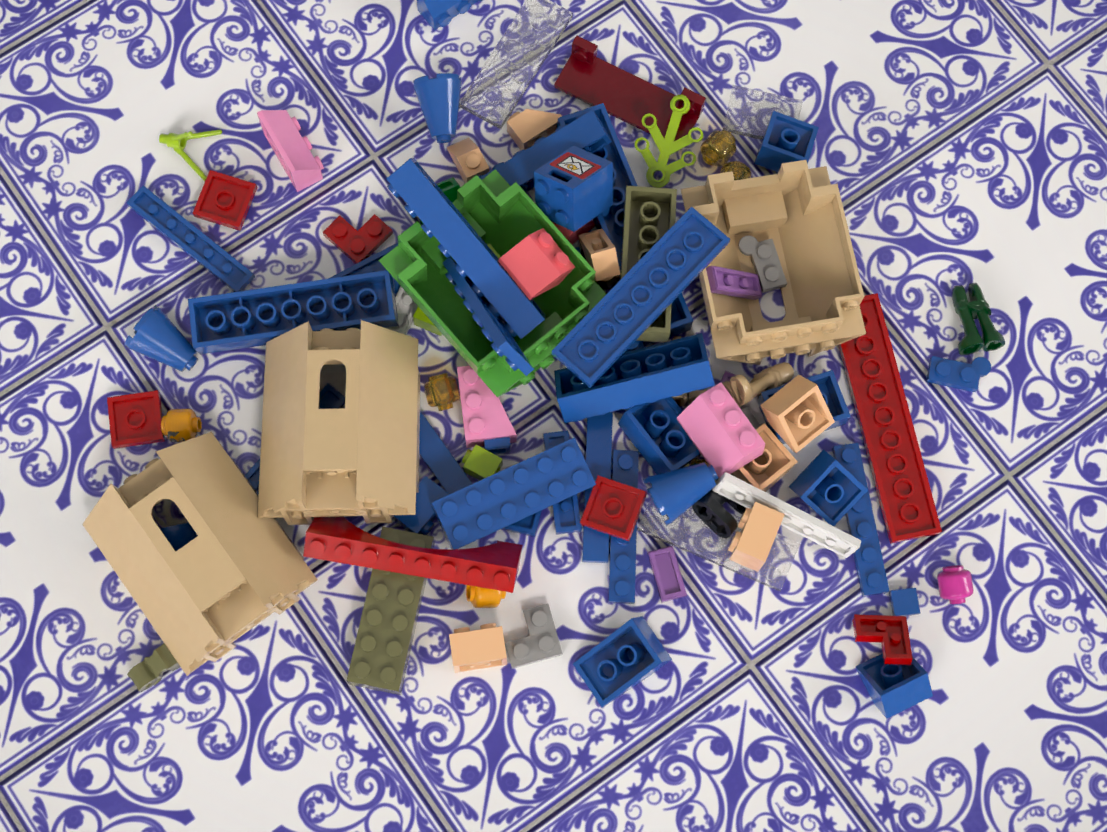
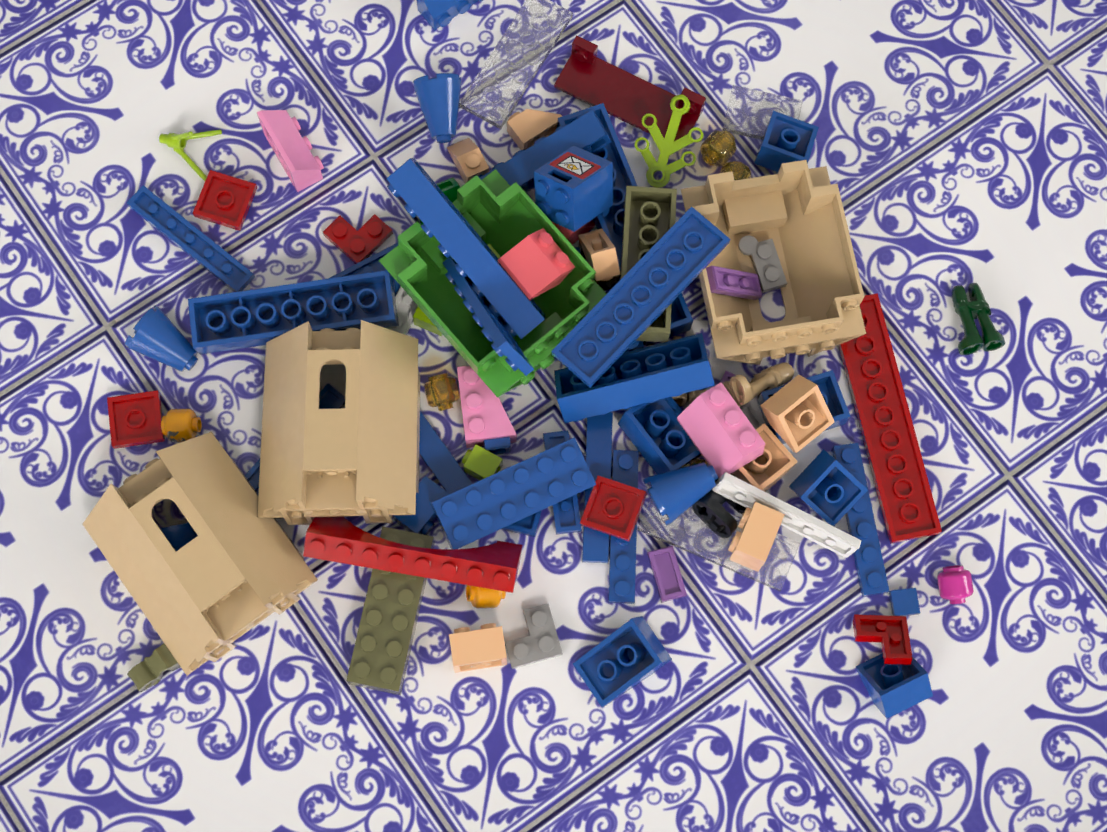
blue hinge [926,356,991,392] -> none

